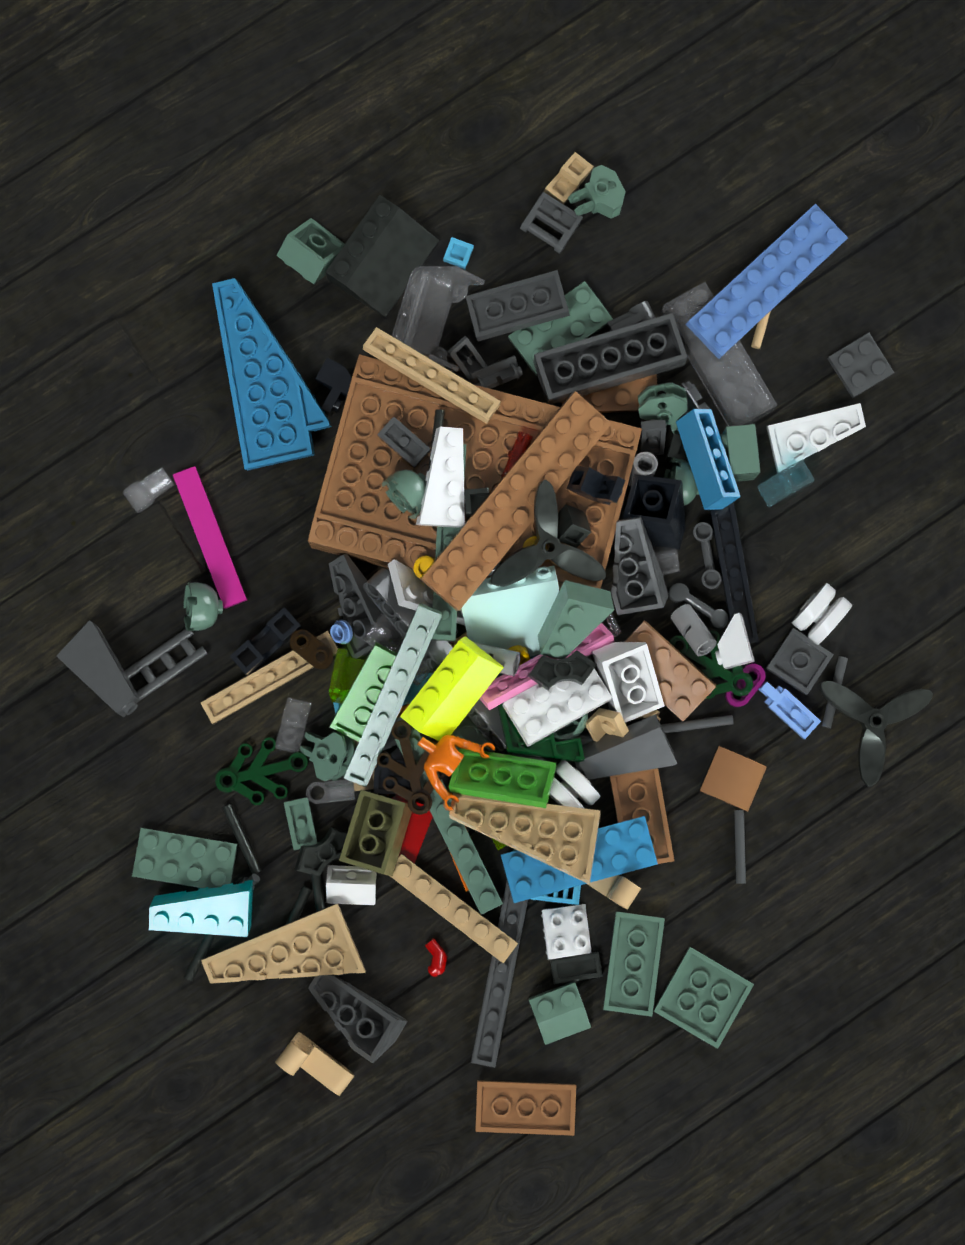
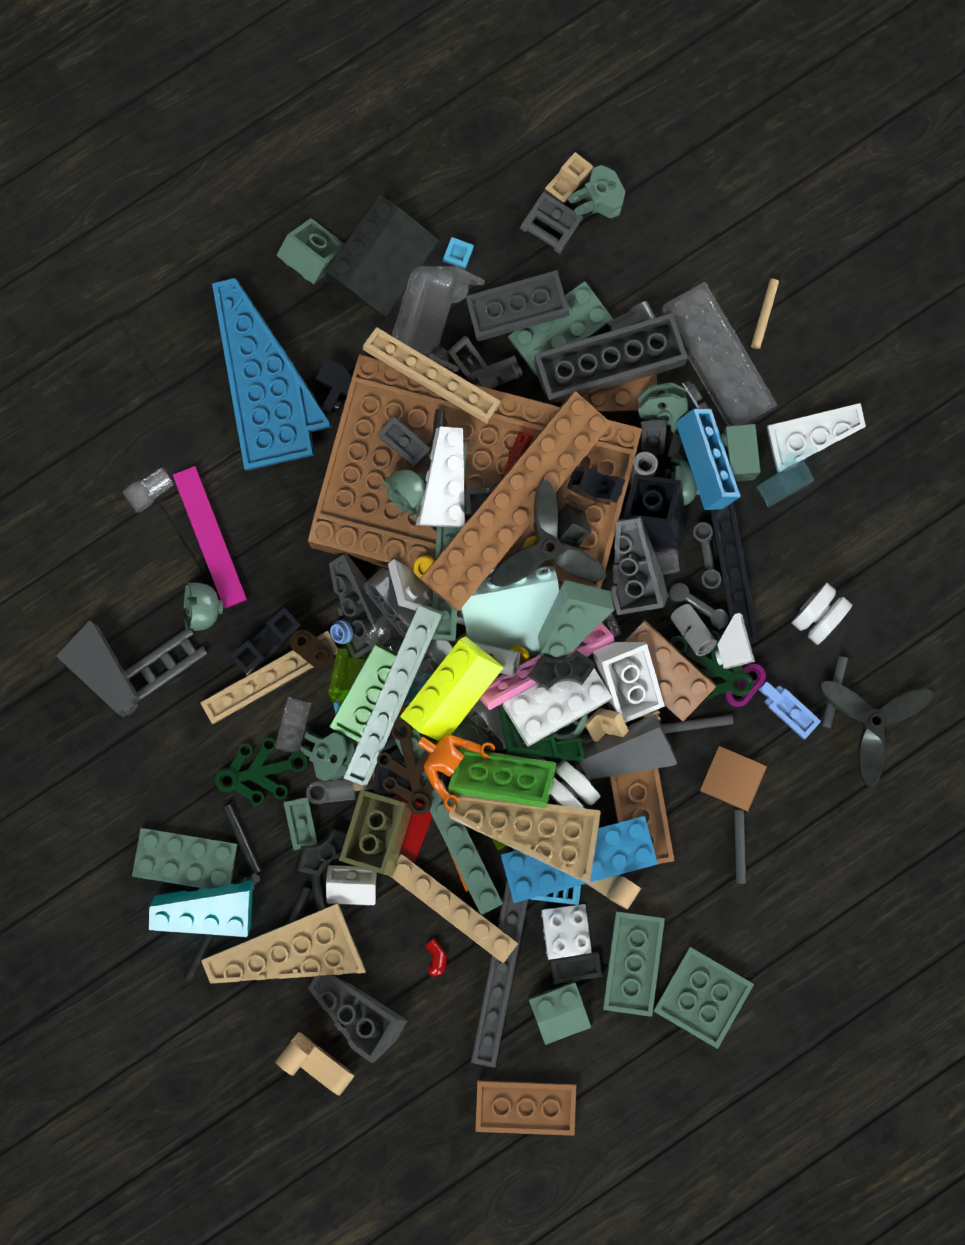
medium blue plate [685,204,848,359] -> none
dark grey plate [766,628,834,695] -> none
dark grey plate [827,333,894,399] -> none

